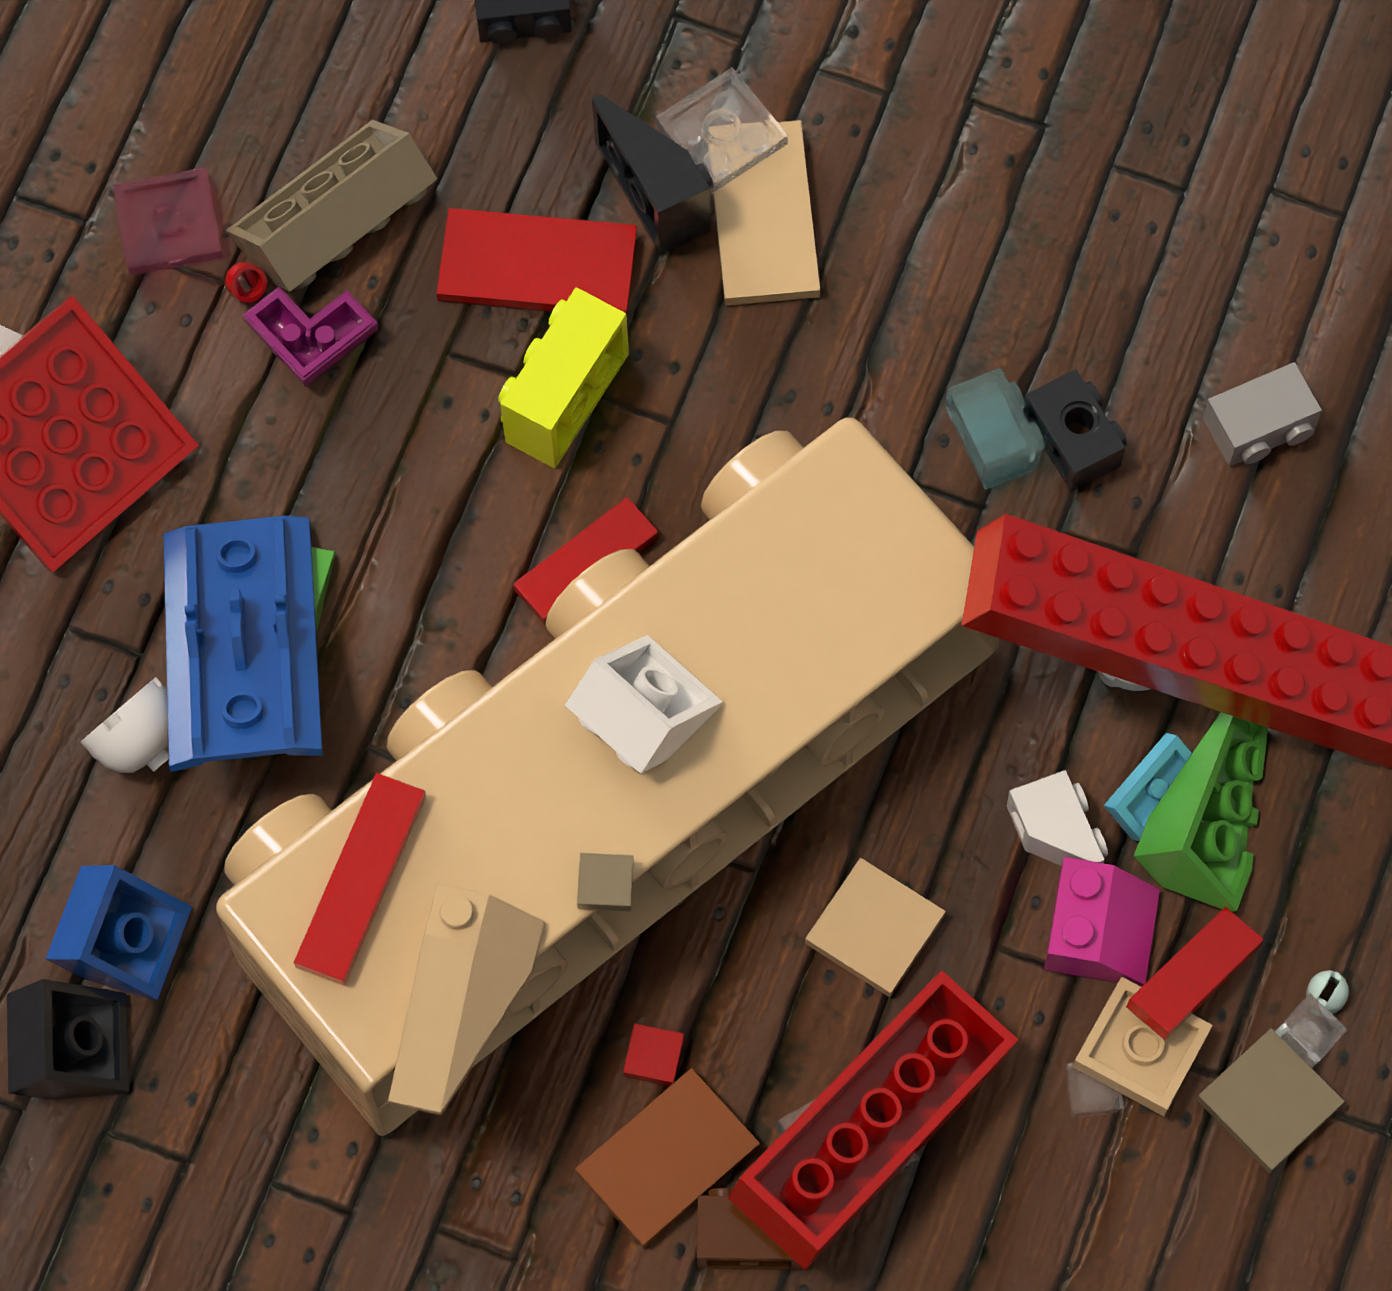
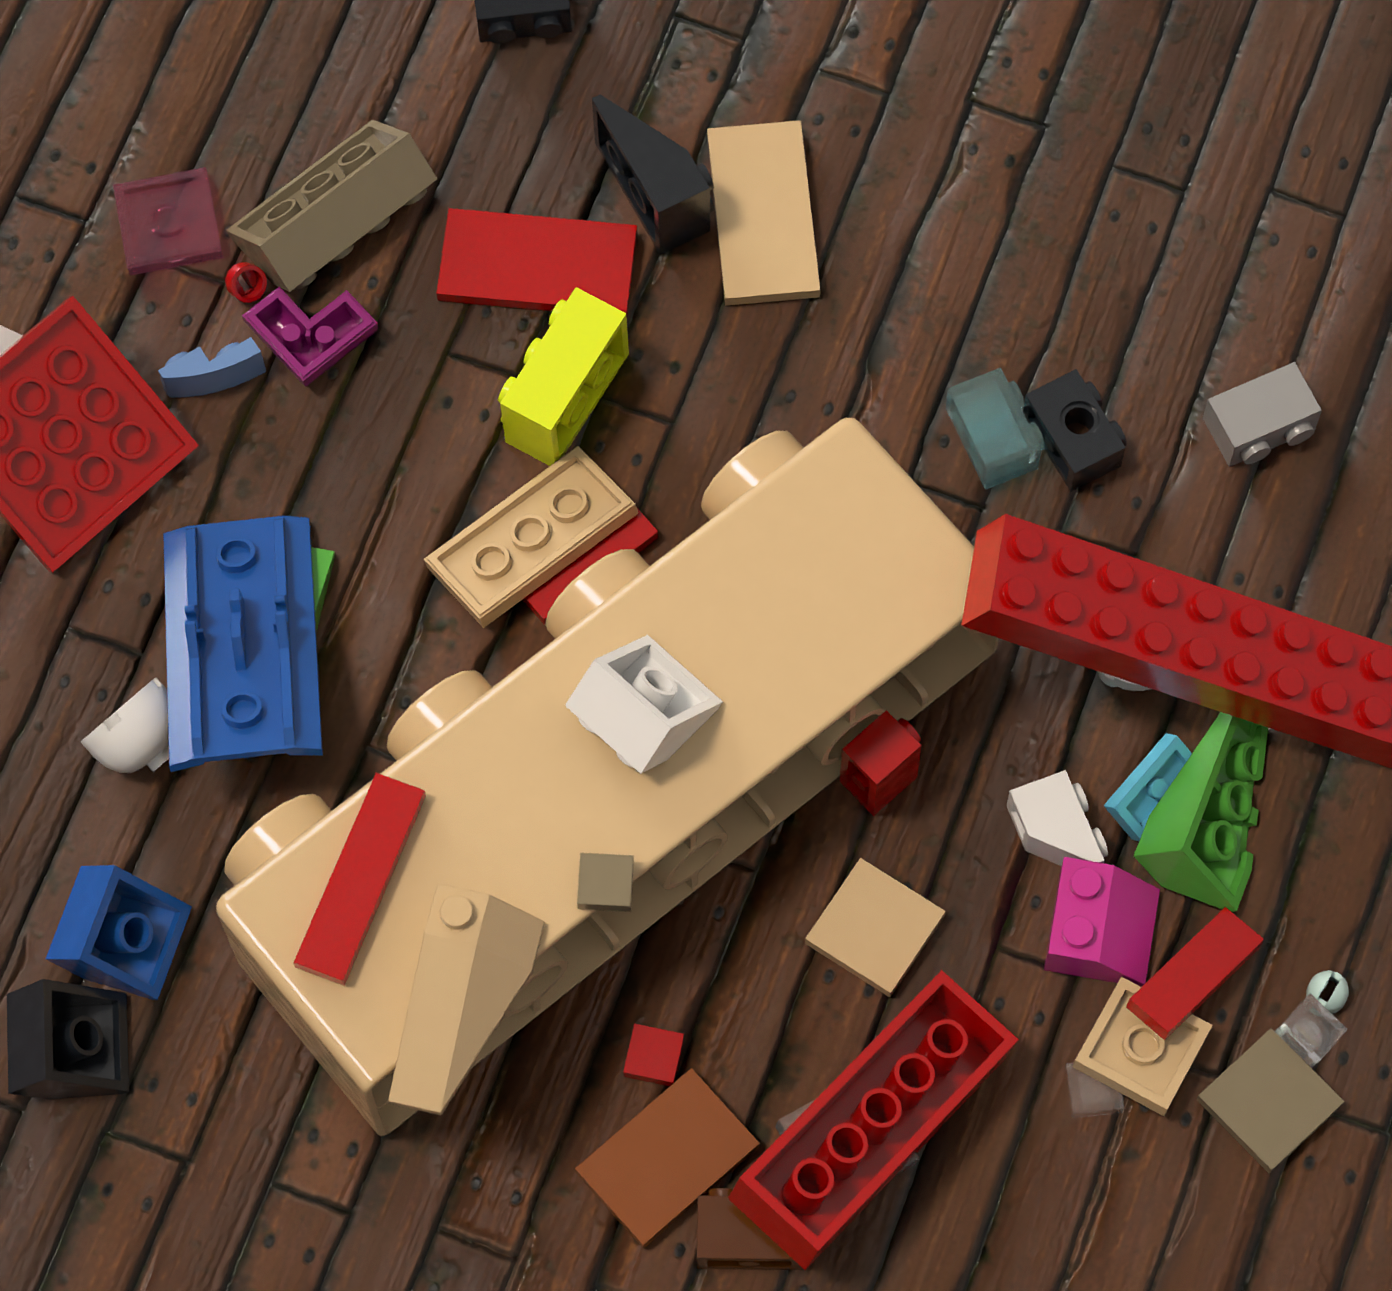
clear plate [655,68,788,194] -> none
none -> medium blue slope [158,337,266,398]
none -> tan tile [424,446,638,628]
none -> red brick [839,710,921,816]

